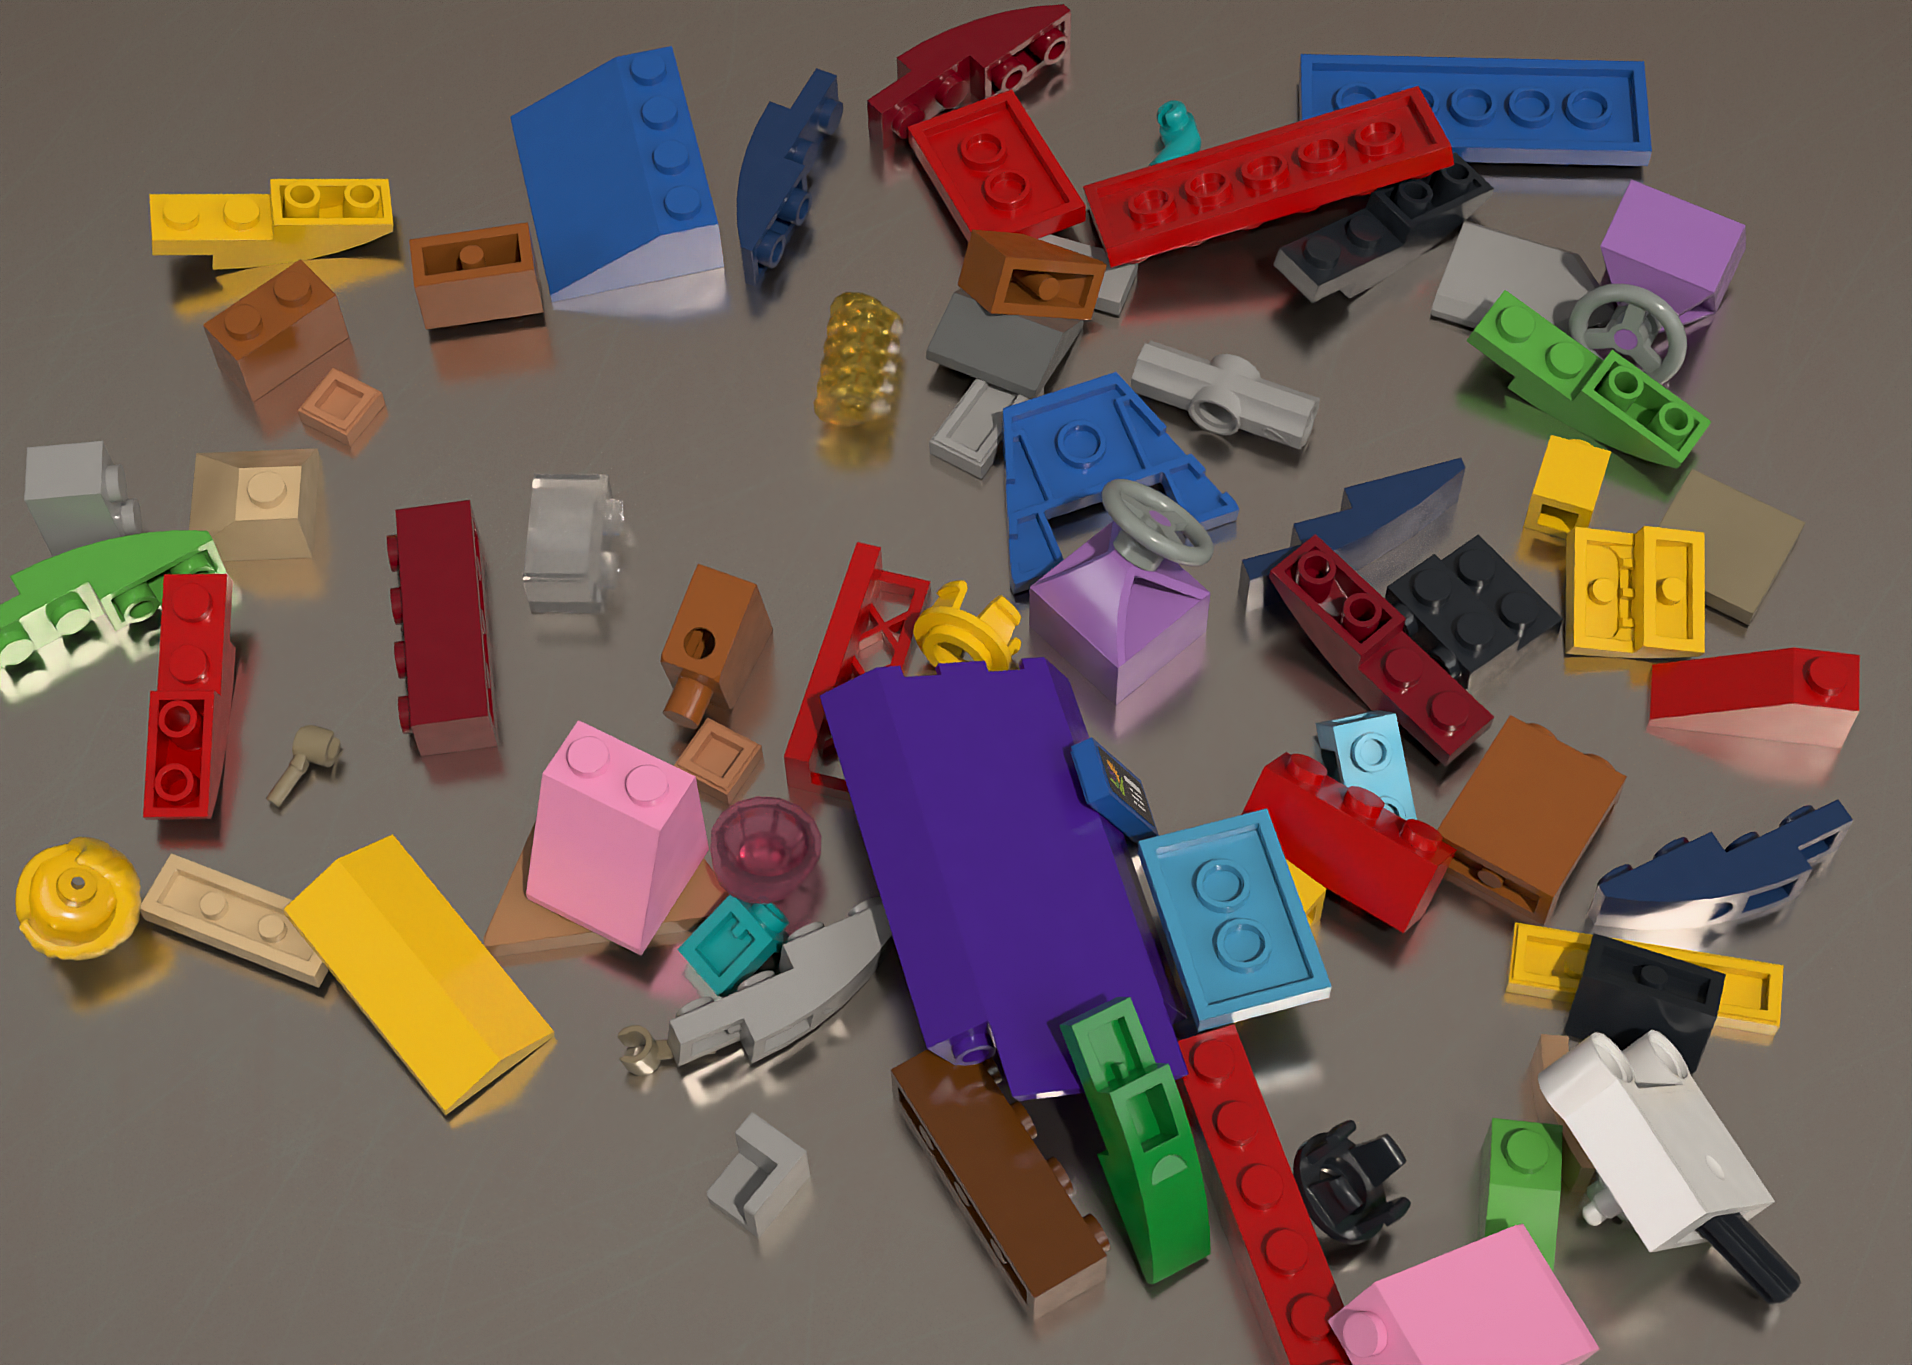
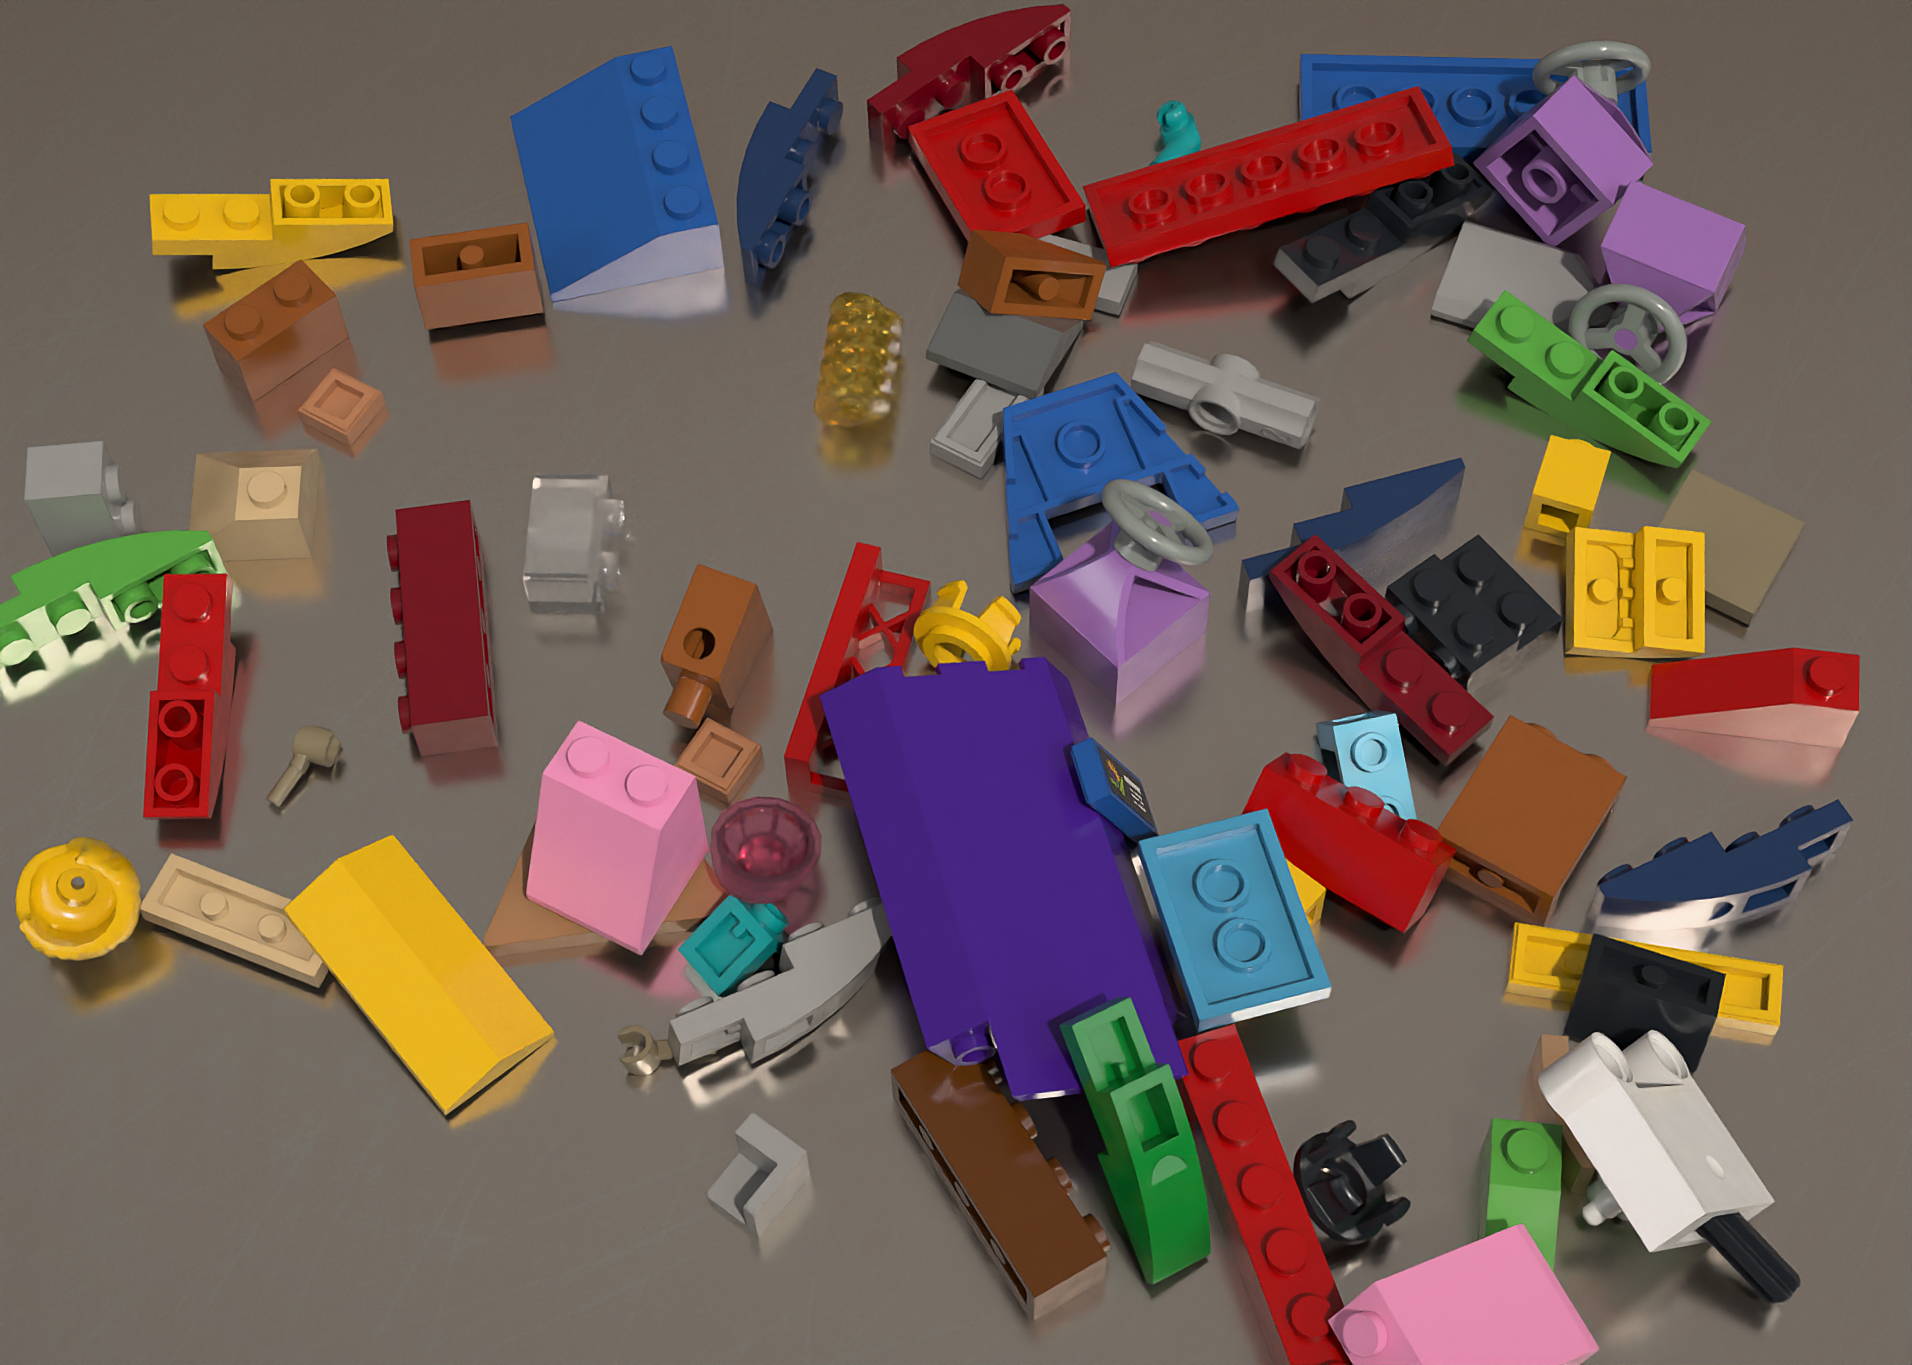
none -> medium lavender piece [1473,40,1654,247]

